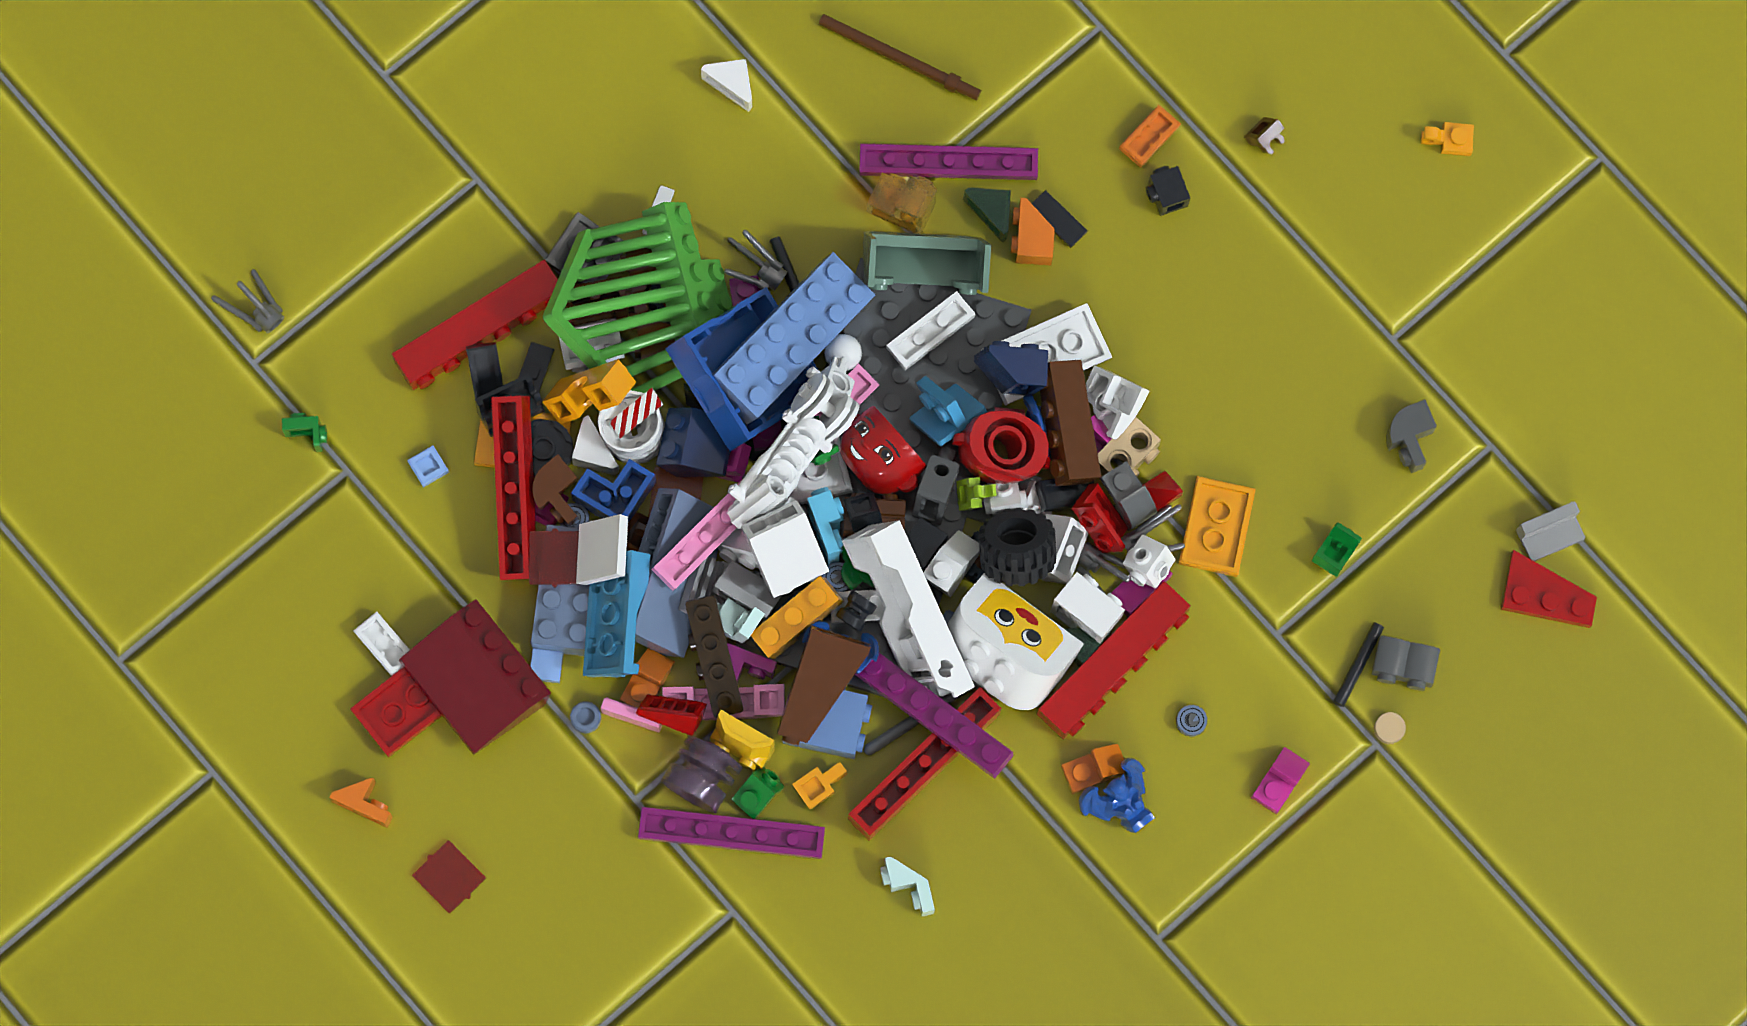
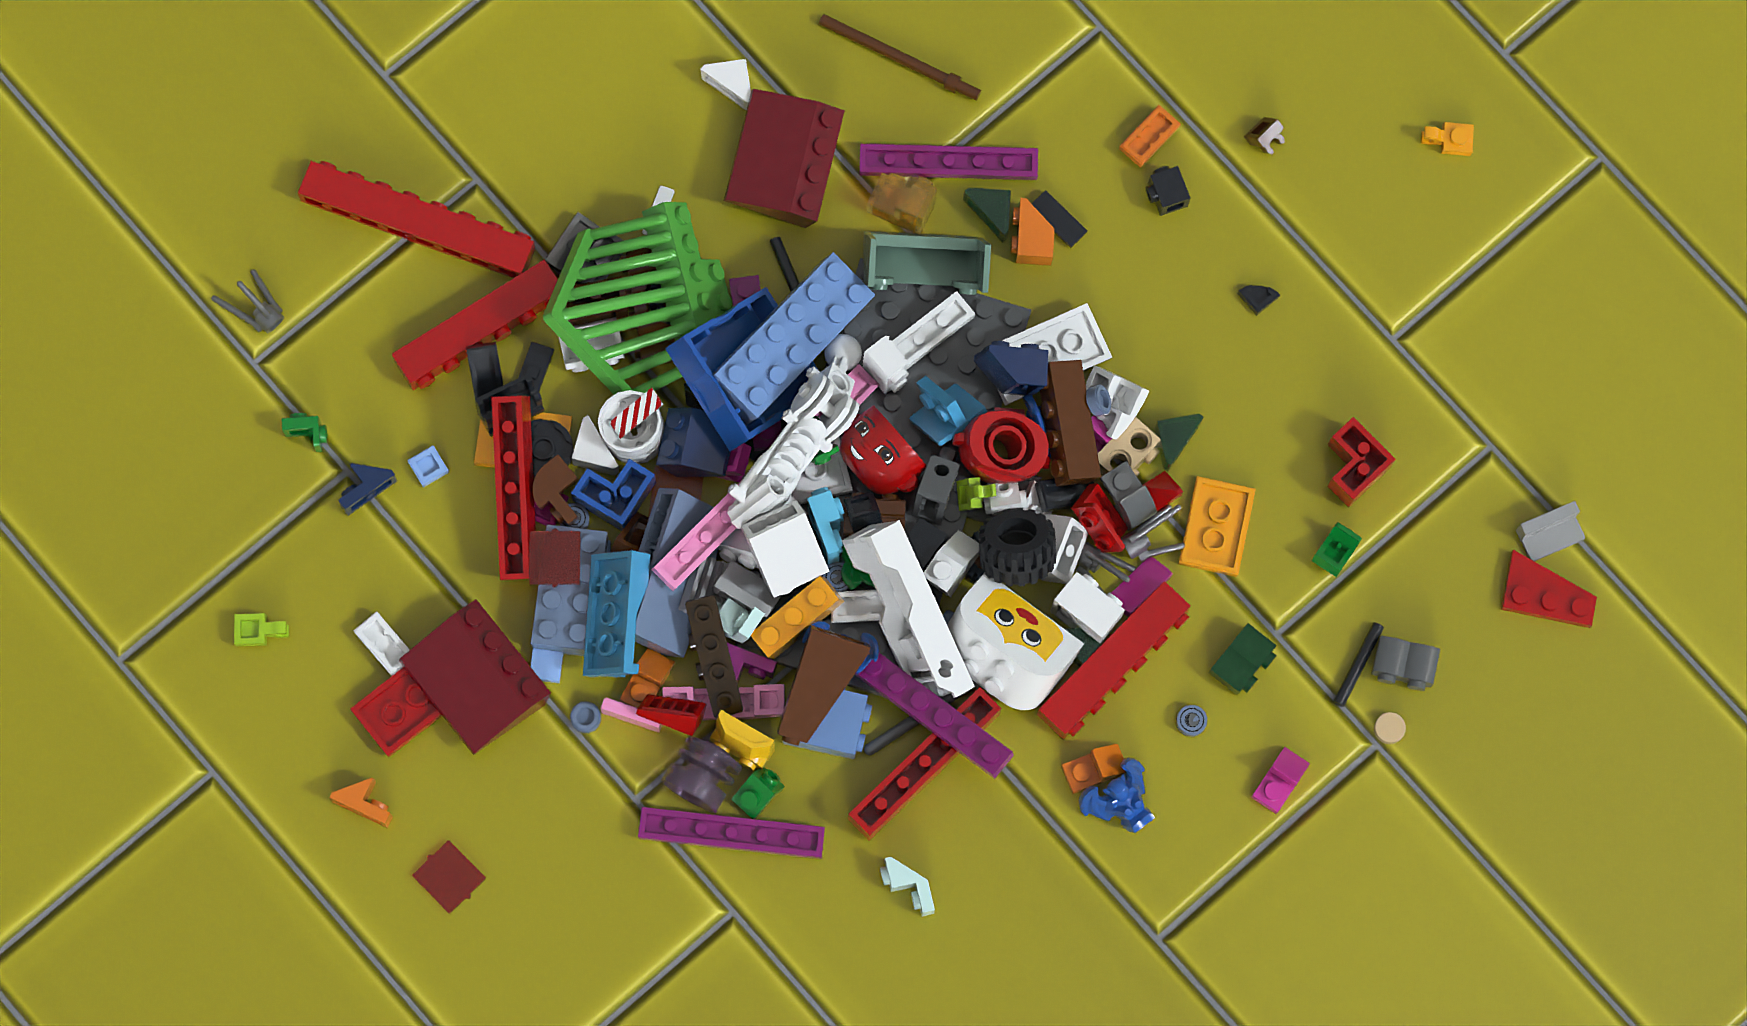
light orange arch [542,359,636,424] -> none
white tile [576,514,628,585] -> none
flat silver plant [724,230,787,291] -> none
light orange plate [792,762,847,810] -> none
black wheel [835,590,877,632] -> none
white brick [1123,534,1176,589] -> none
dark grey brick [1386,400,1437,473] -> none
none -> lime plate [234,613,289,646]
none -> red brick [298,161,536,278]
none -> dark blue slope [338,463,397,516]
none -> dark red slope [724,89,845,228]
none -> white brick [863,336,909,394]
none -> sand blue tile [1086,385,1111,416]
none -> clear green slope [1155,414,1204,472]
none -> dark green brick [1209,623,1277,695]
none -> black tile [1237,285,1280,316]
none -> red brick [1327,417,1396,508]

